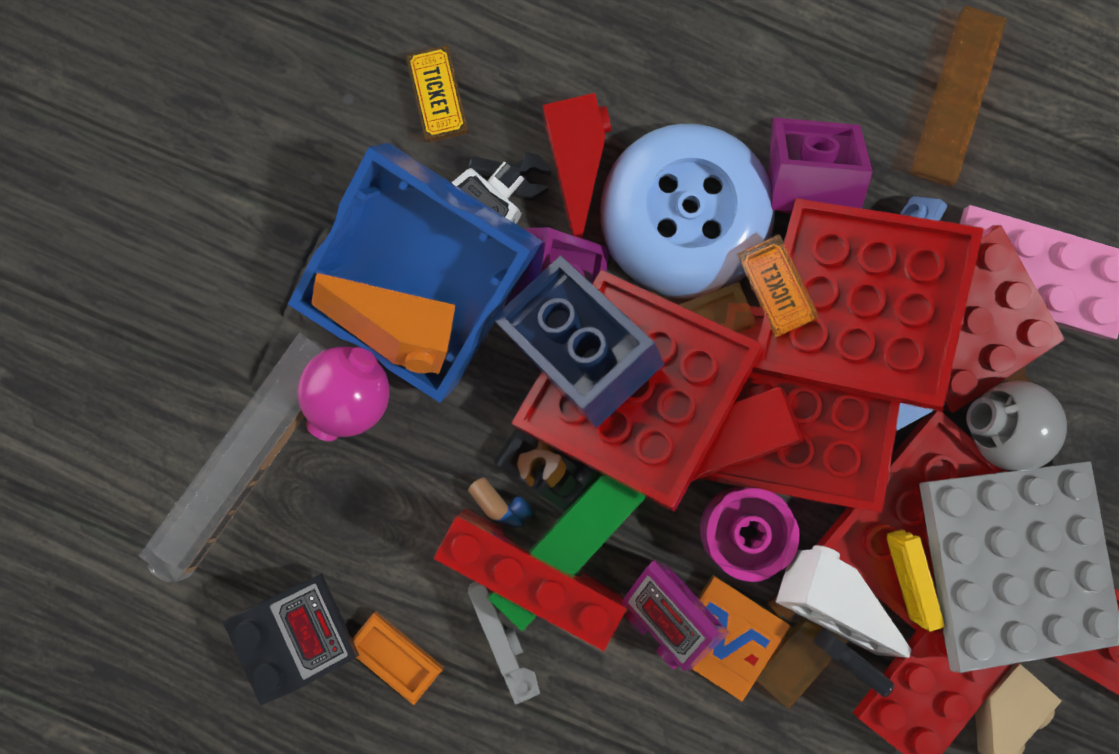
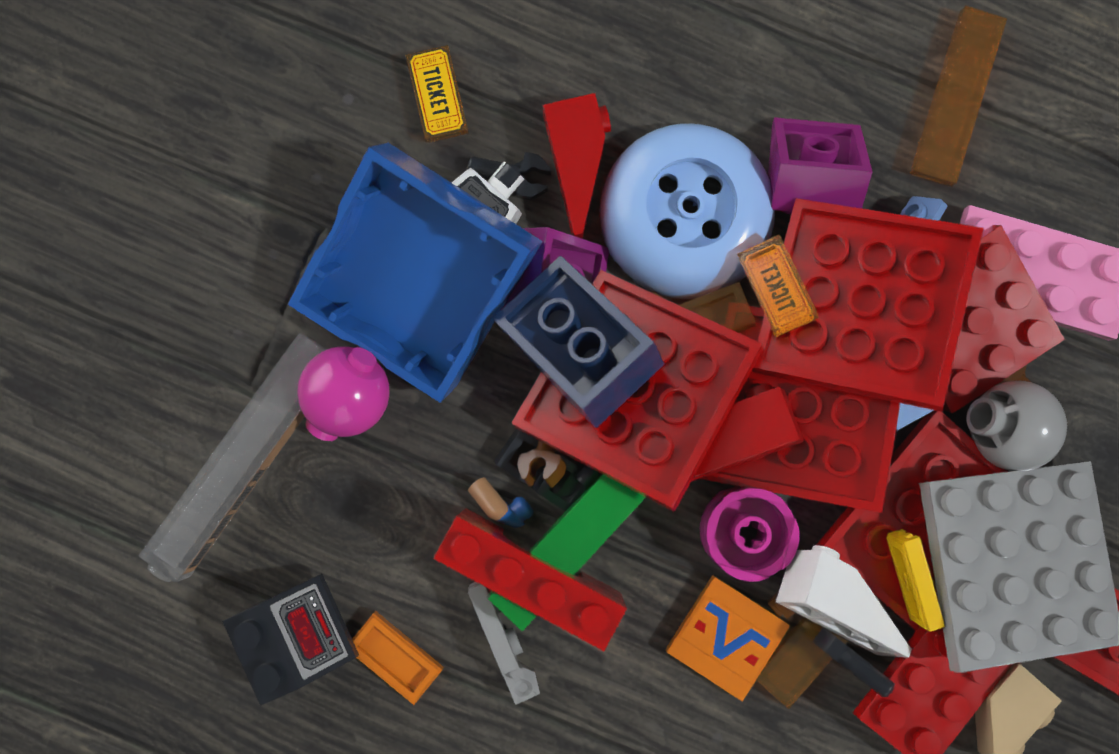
orange slope [312,273,455,374] -> none
slope [623,560,730,672] -> none

